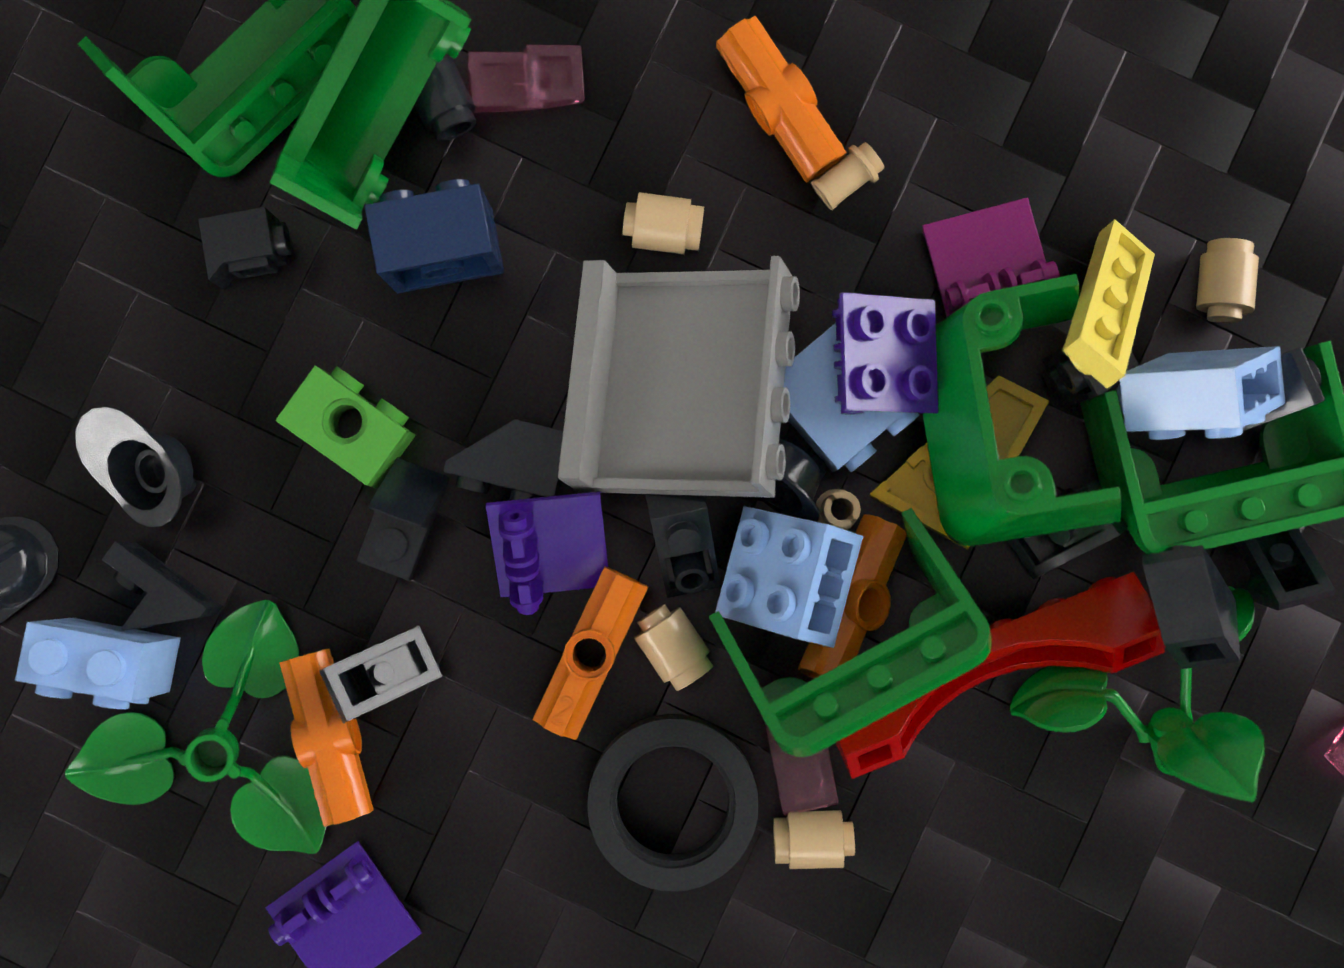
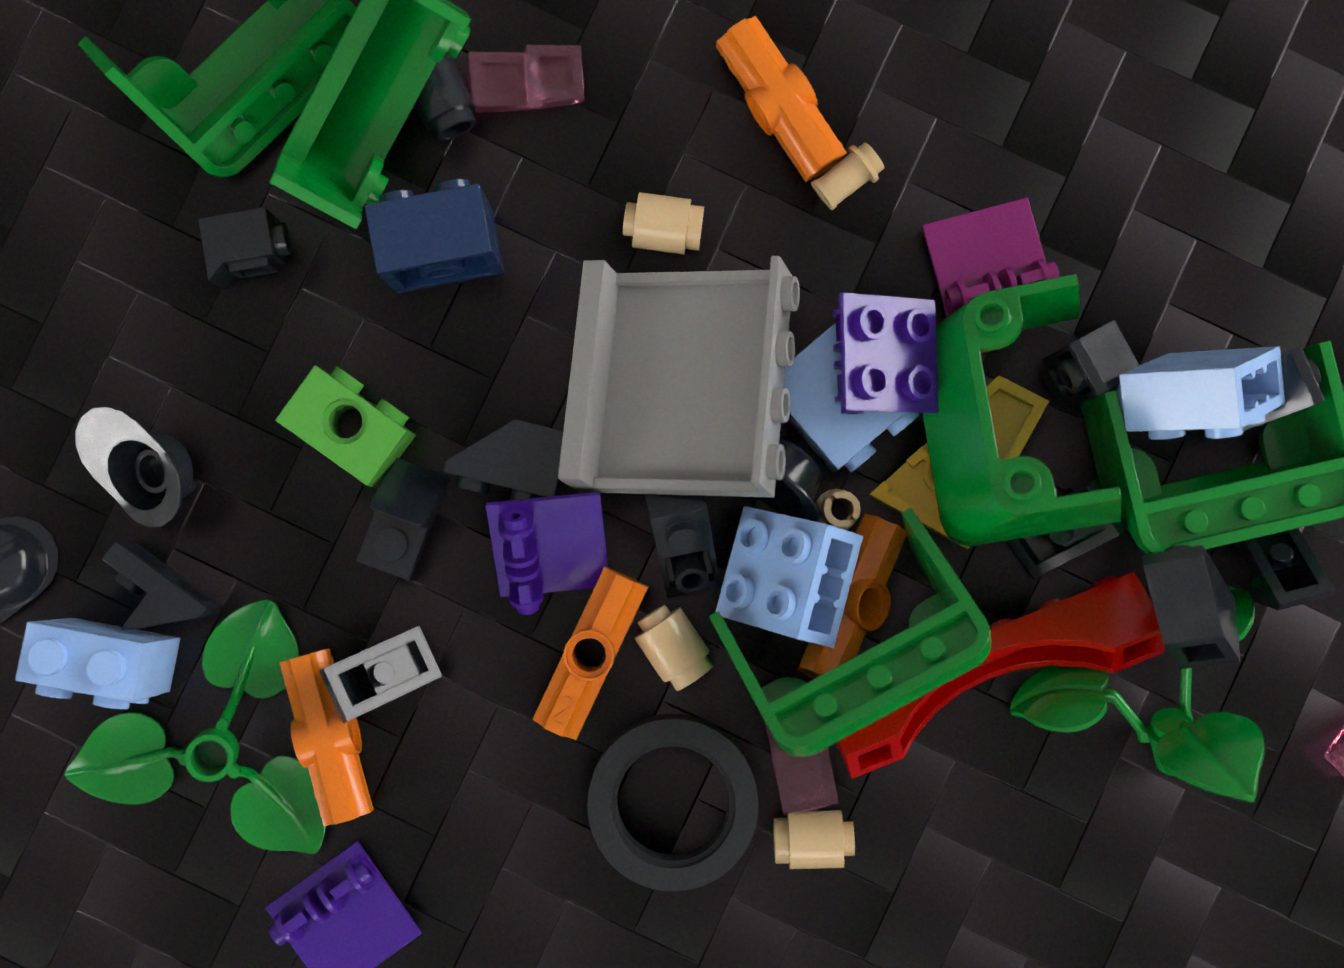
light yellow plate [1063,219,1155,389] -> none
tan brick [1196,238,1259,323] -> none

